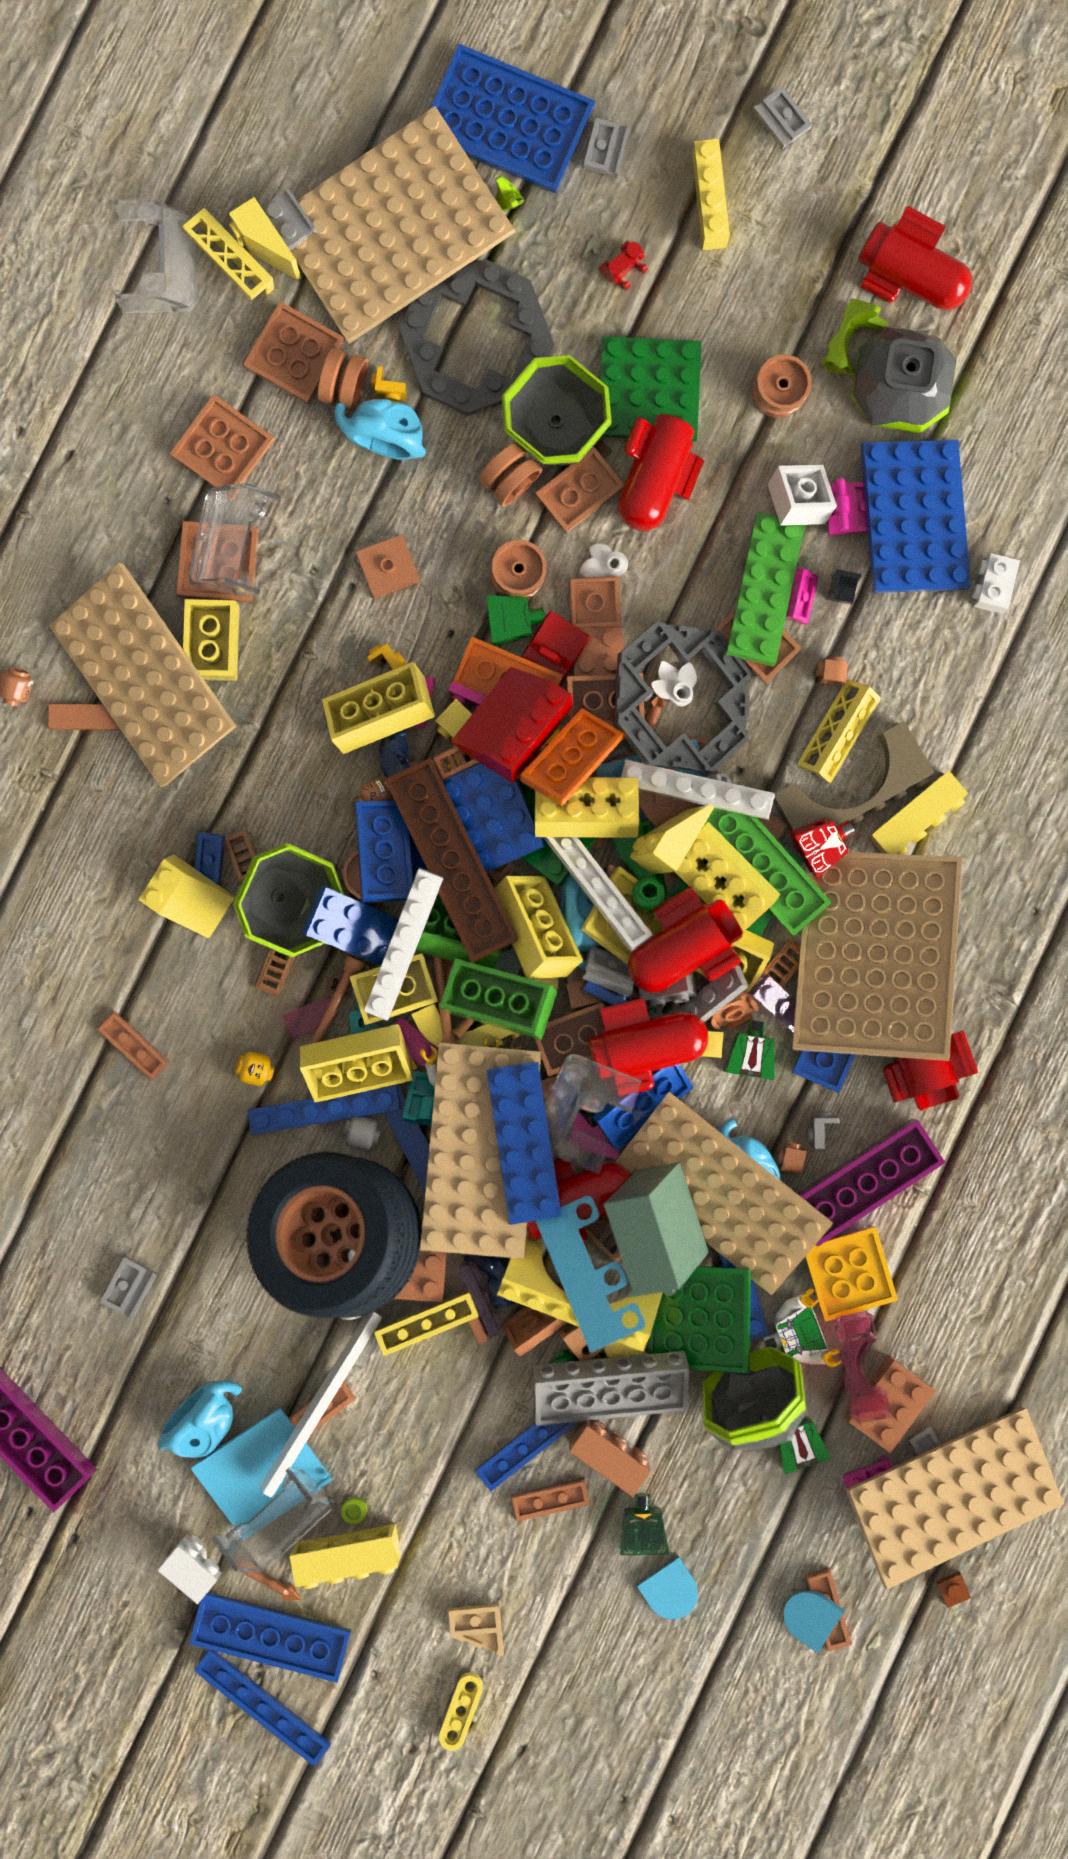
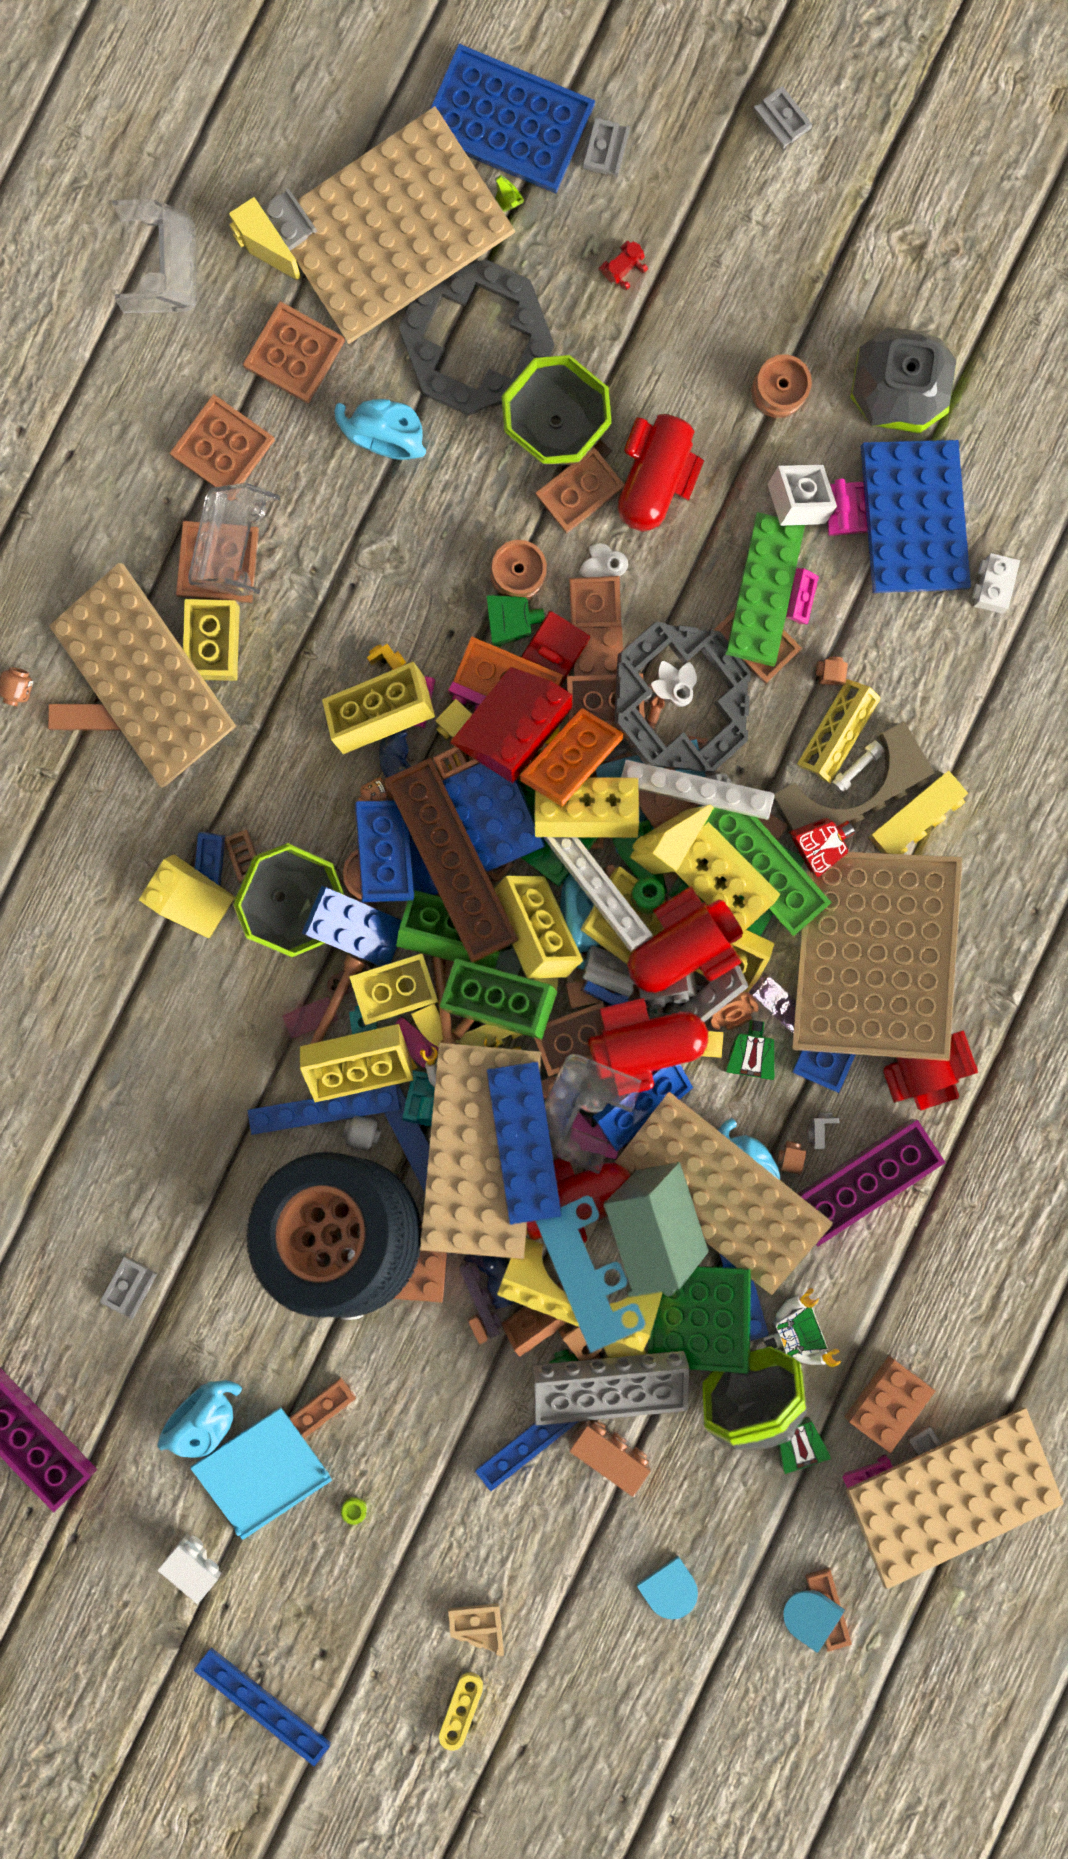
nougat tile [96,1011,170,1081] -> none
light yellow fence [182,208,274,300] -> none
blue plate [189,1592,352,1683] -> none
clear windscreen [211,1467,336,1573] -> none
nougat piece [234,1559,302,1601] -> none
yellow head [235,1051,274,1087] -> none
medium nougat slope [255,949,297,998] -> none
white tile [259,1311,382,1497] -> none
light yellow brick [290,1524,401,1589] -> none
nougat wheel [318,347,368,412] -> none
nougat plate [356,534,421,600] -> none
white plate [364,868,444,1021] -> none
yellow bracket [371,366,407,402] -> none
light yellow brick [374,1289,479,1356] -> none
nougat wheel [478,442,542,507] -> none
nougat tile [510,1478,590,1522] -> none
medium nougat slope [584,1218,622,1262] -> none
green plate [600,336,702,442] -> none
clear green torso [619,1493,669,1556] -> none
light yellow brick [692,139,730,250] -> none
nougat slope [759,939,801,993] -> none
yellow plate [805,1226,898,1322] -> none
lime animal [822,298,888,377] -> none
black panel [828,569,861,605] -> none
clear pink arch [835,1311,892,1423] -> none
red piece [858,206,972,311] -> none
dark orange plate [936,1572,971,1608] -> none
none -> white bar [831,741,885,793]

